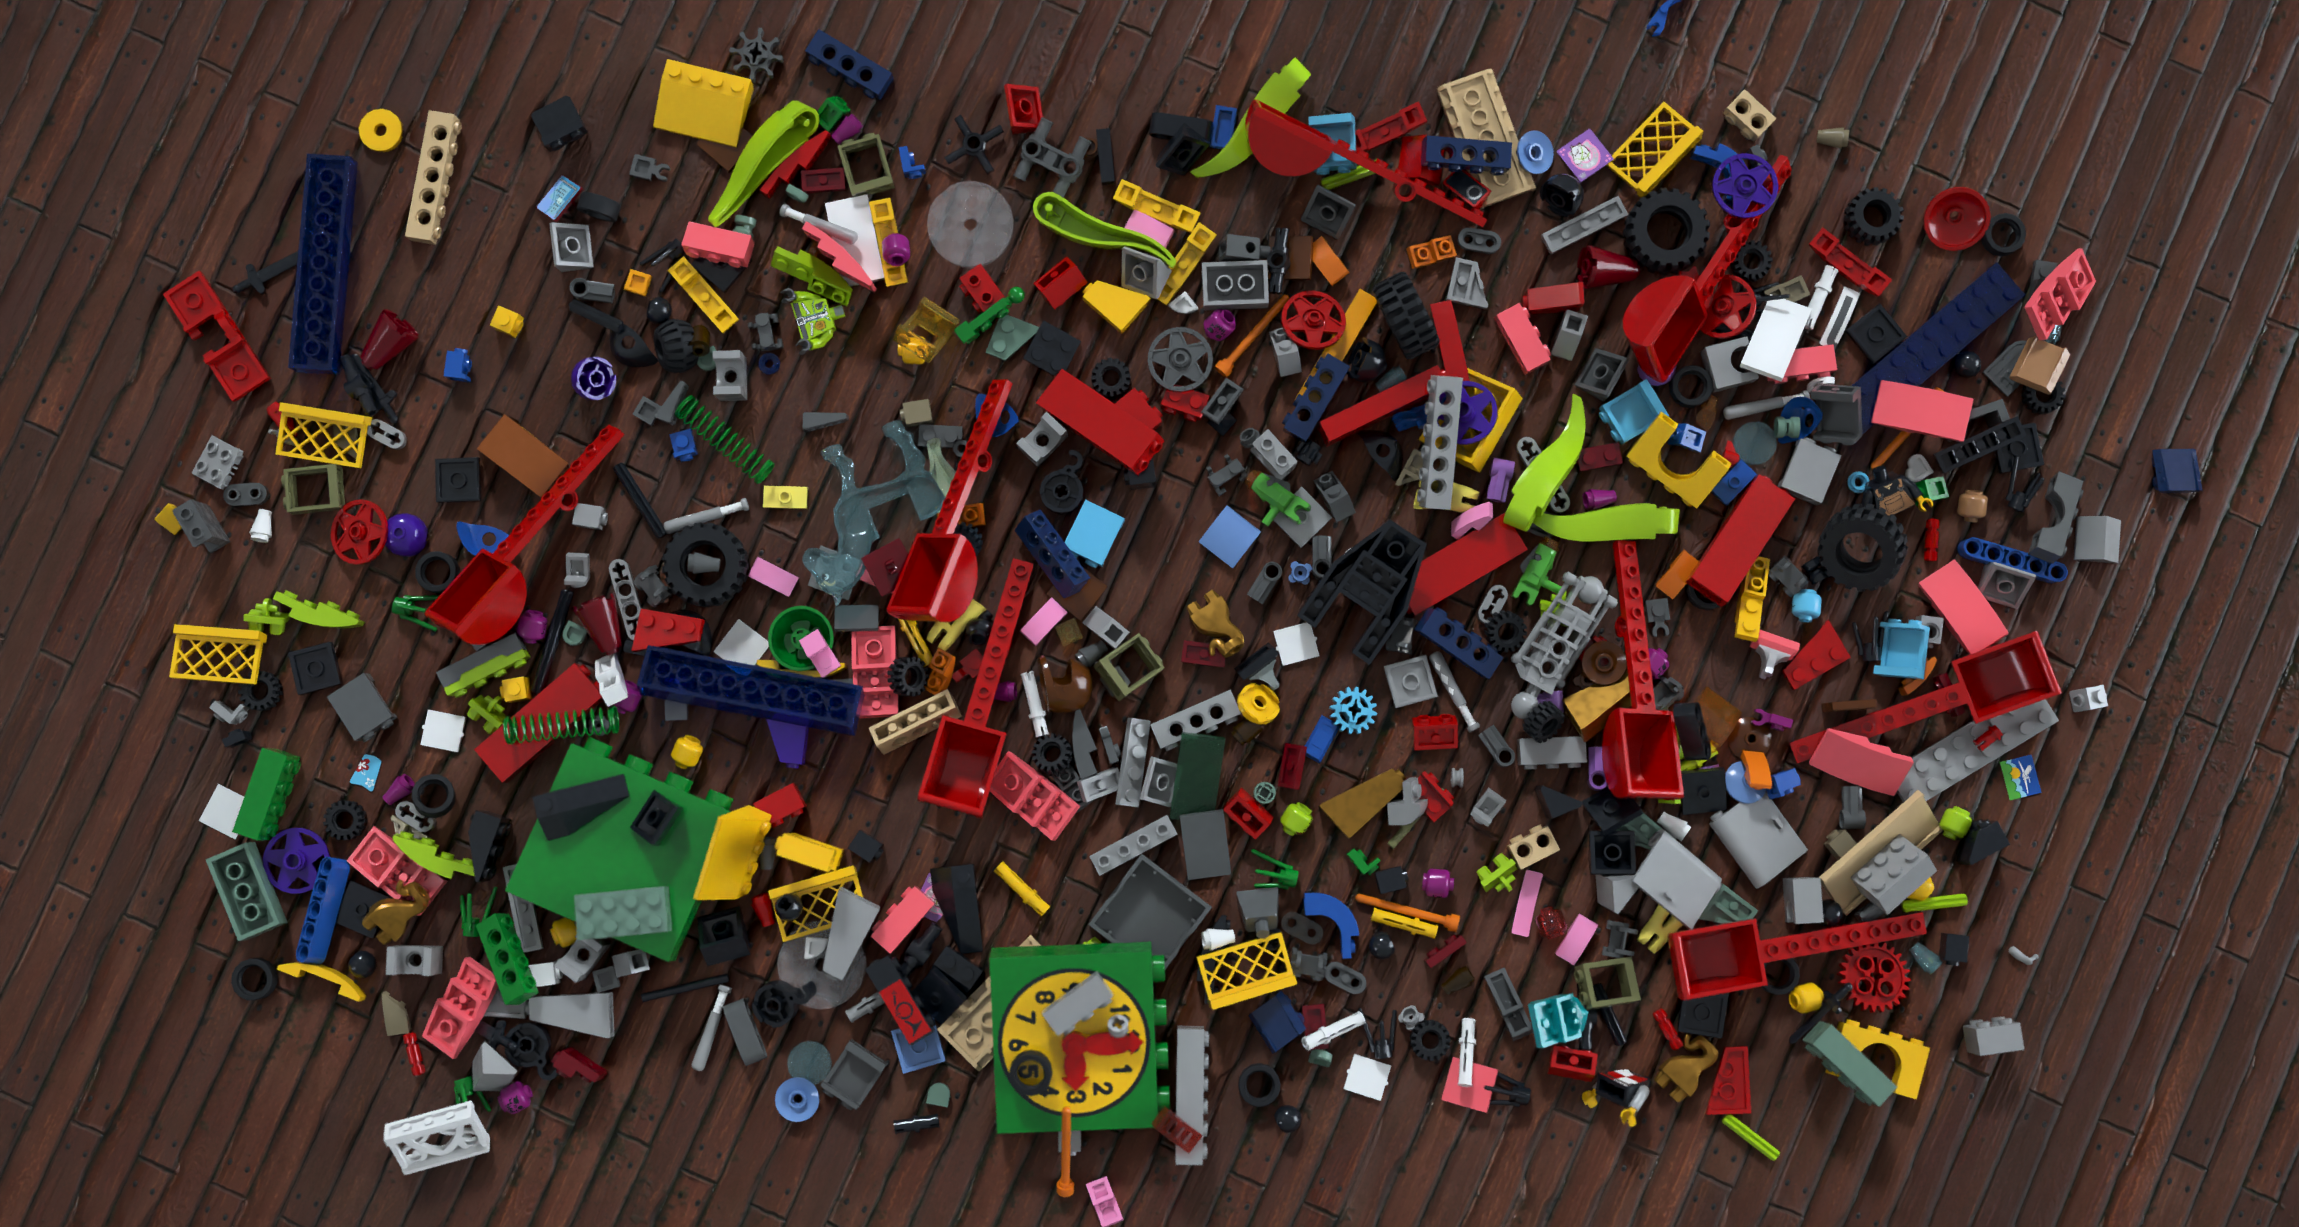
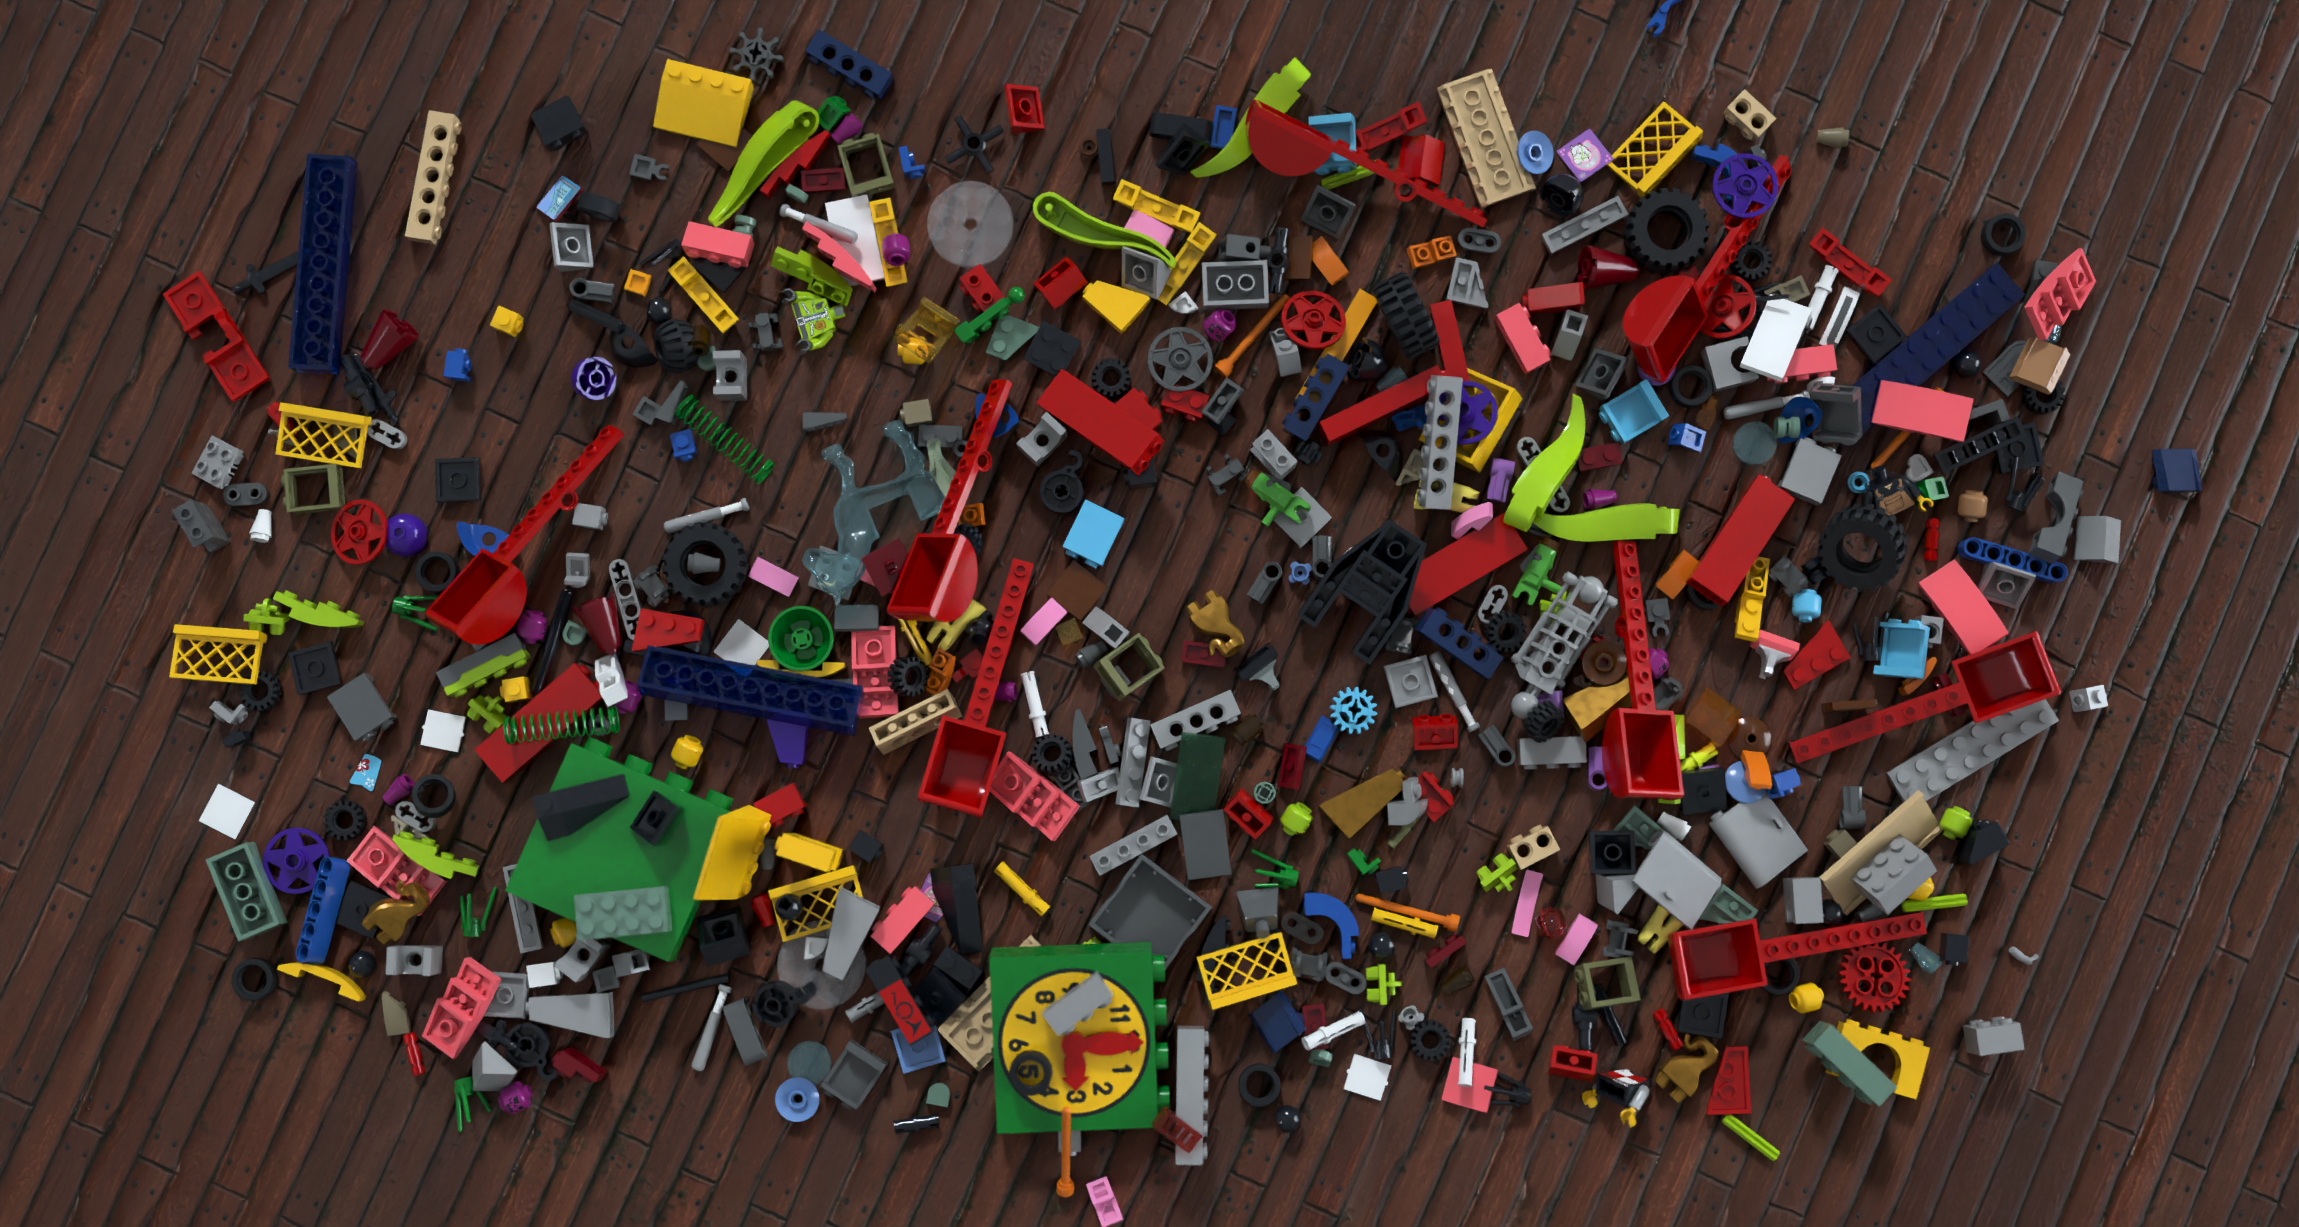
yellow slope [154,503,182,535] -> none
green brick [232,748,301,840] -> none
yellow tile [359,109,403,152] -> none
white fence [384,1101,490,1175] -> none
black slope [468,810,512,882] -> none
green brick [476,913,539,1005] -> none
dark orange slope [477,413,568,497] -> none
black axle [613,462,667,539] -> none
clear blue plate [758,353,780,375] -> none
light yellow plate [763,486,808,509] -> none
bright pink slope [799,629,841,678] -> none
dark grey piece [1013,117,1092,198] -> none
dark blue brick [1014,510,1090,599] -> none
reddish brown piece [1037,655,1093,713] -> none
light grey bush [1108,1014,1129,1038] -> none
medium blue slope [1199,505,1261,568] -> none
white cone [1201,929,1235,951] -> none
yellow tile [1237,683,1280,724] -> none
dark grey plate [1240,428,1261,448] -> none
white piece [1273,622,1319,666] -> none
dark grey slope [1313,471,1356,523] -> none
dark blue brick [1421,135,1512,175] -> none
magenta head [1422,868,1455,898] -> none
slope [1443,169,1492,209] -> none
light grey bracket [1471,787,1506,827] -> none
teal piece [1528,993,1588,1048] -> none
black slope [1534,785,1583,818] -> none
black plate [1582,787,1643,836] -> none
yellow arch [1626,411,1731,509] -> none
black beam [1673,702,1711,761] -> none
blue plate [1711,459,1757,506] -> none
red piece [1722,440,1739,469] -> none
magenta plate [1751,709,1793,732] -> none
black sword [1789,983,1853,1044] -> none
coral slope [1809,728,1914,796] -> none
black tyre [1843,187,1904,246] -> none
red dish [1923,187,1991,251] -> none
red pin [1973,725,2003,752] -> none
sticker [2000,755,2042,800] -> none
none -> lime hips [1365,963,1402,1005]

